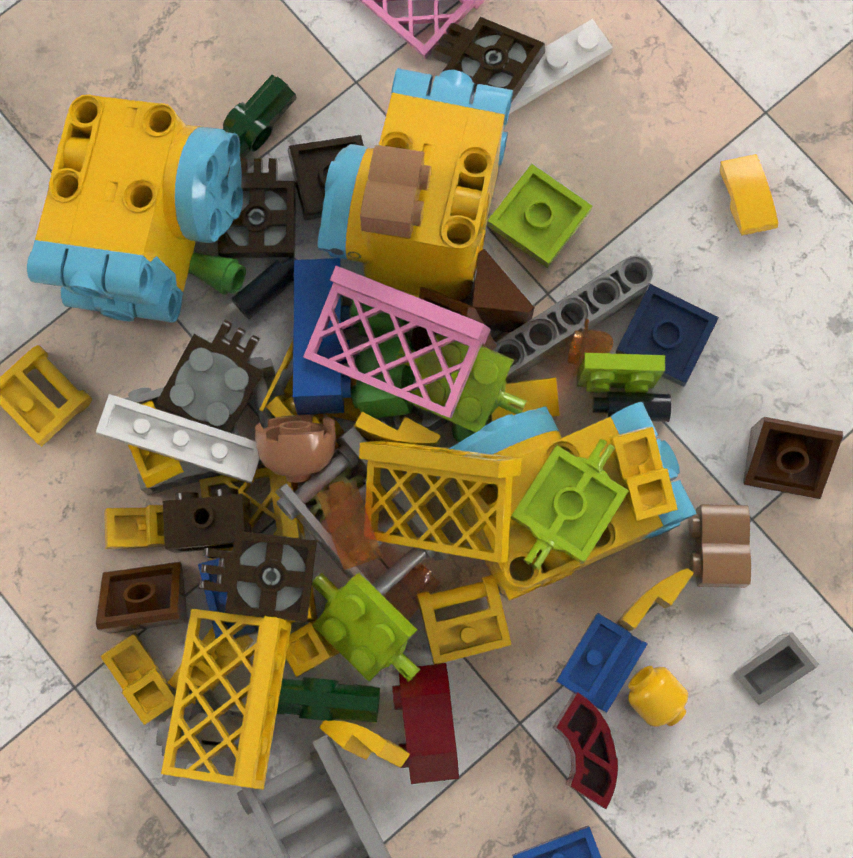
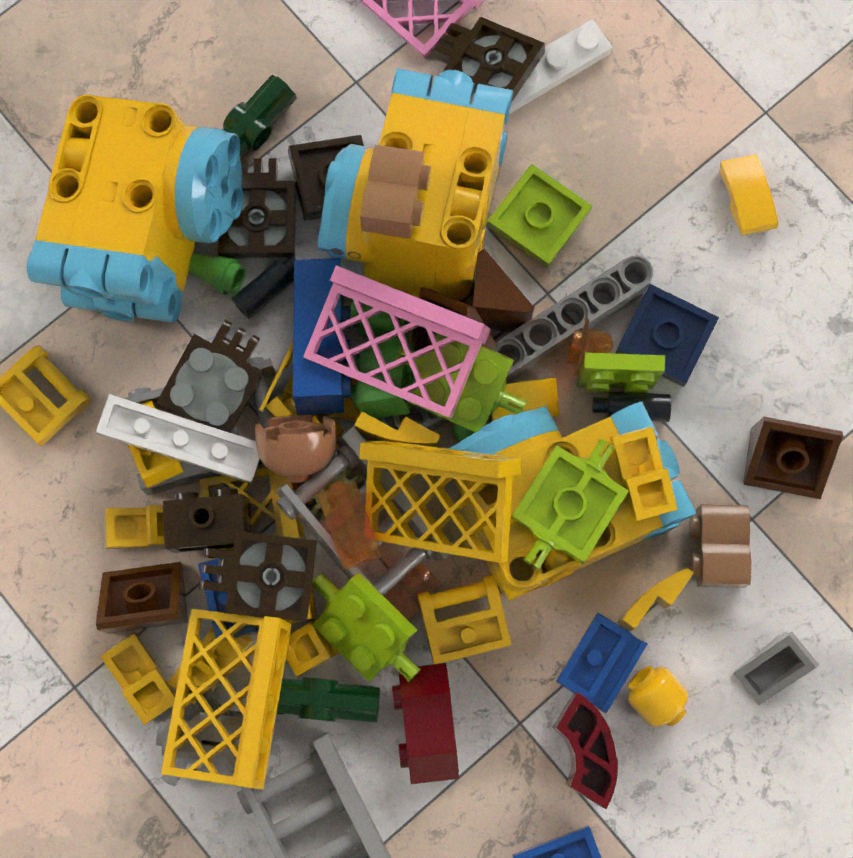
yellow slope [319,720,410,768] -> none

